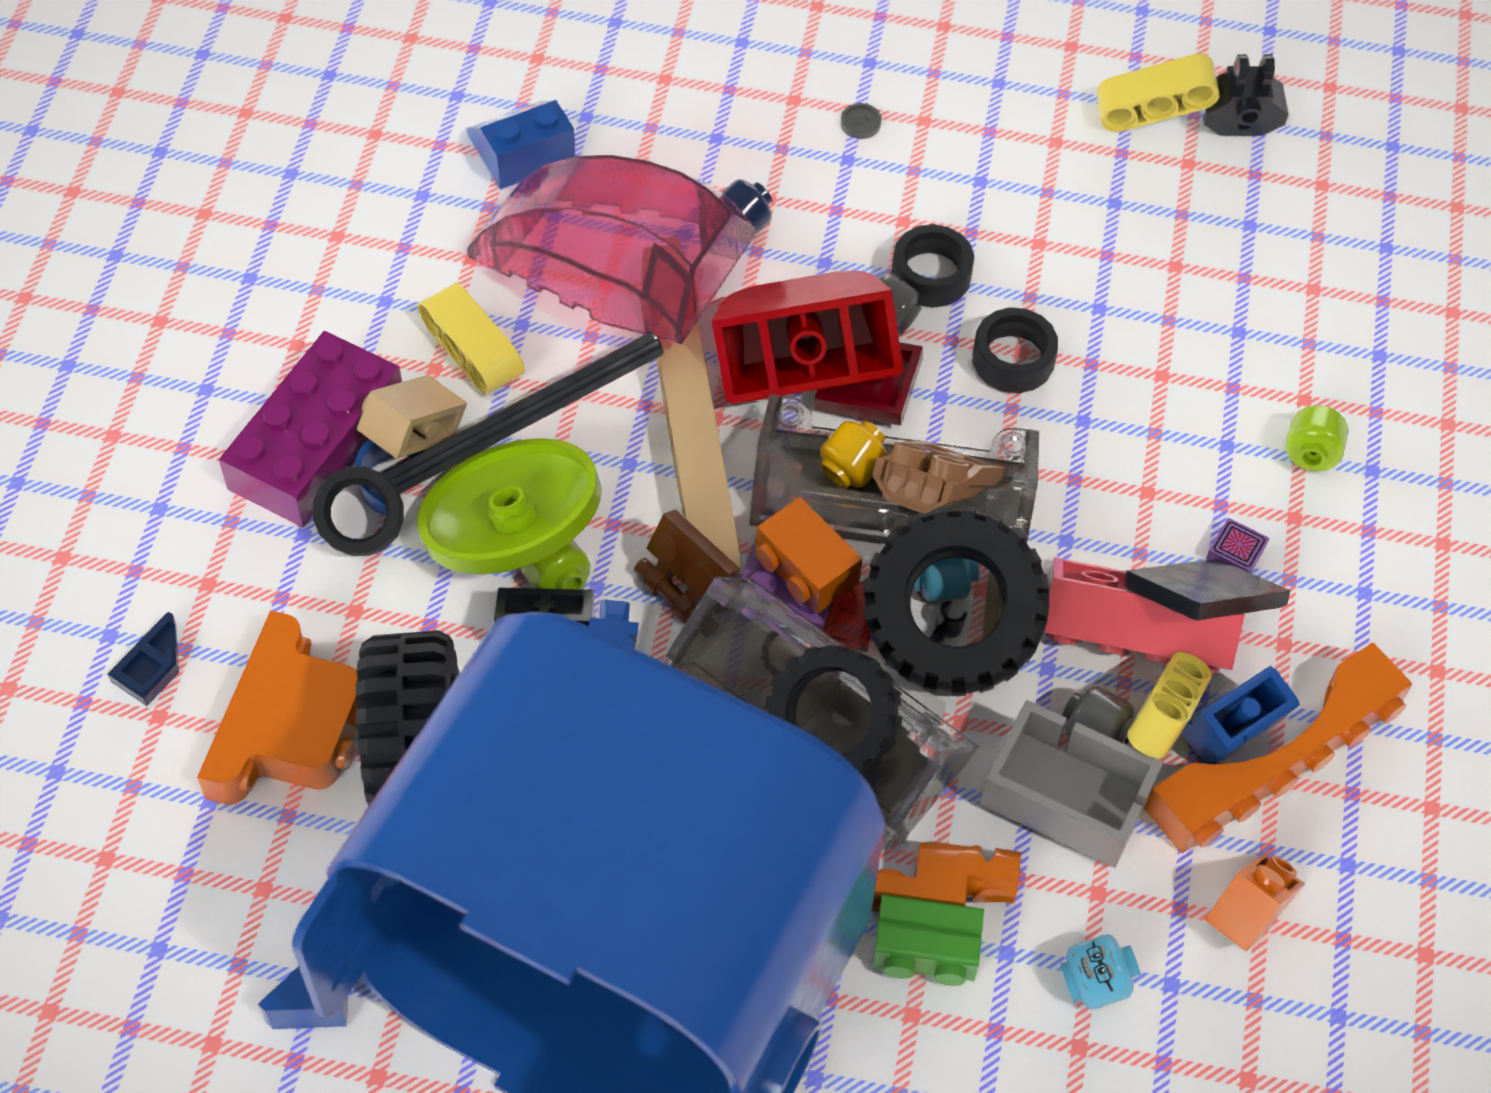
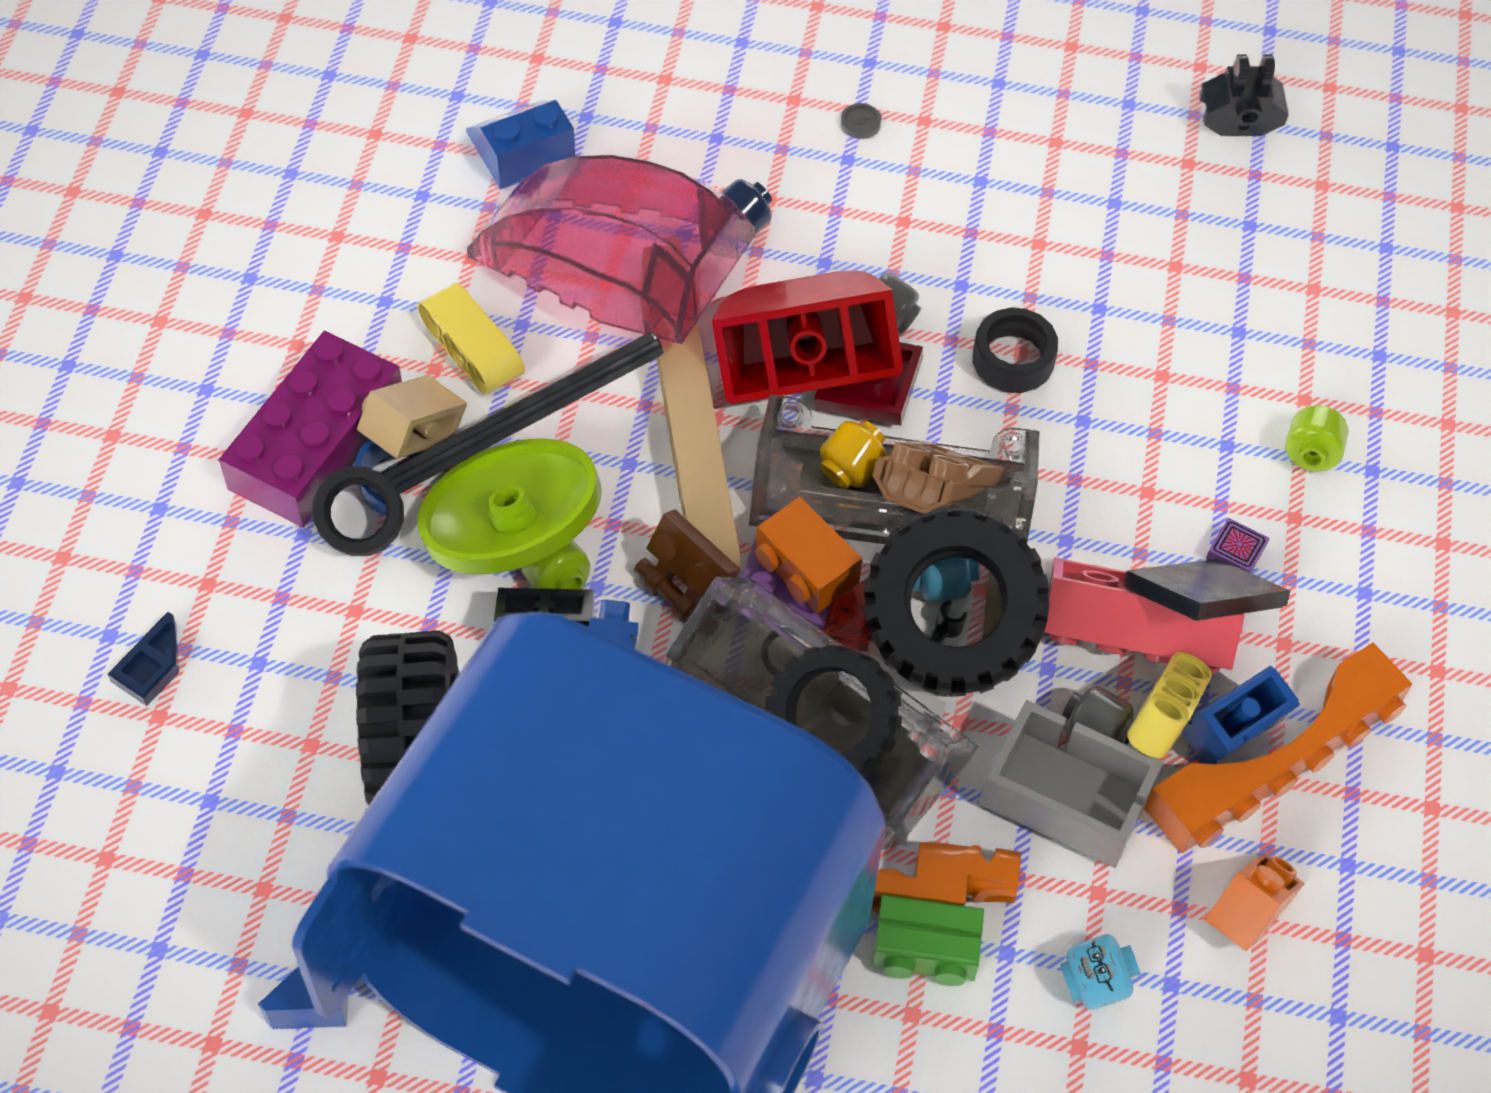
orange brick [197,610,358,805] -> none
black tyre [891,224,975,308] -> none
light yellow beam [1097,54,1219,132] -> none

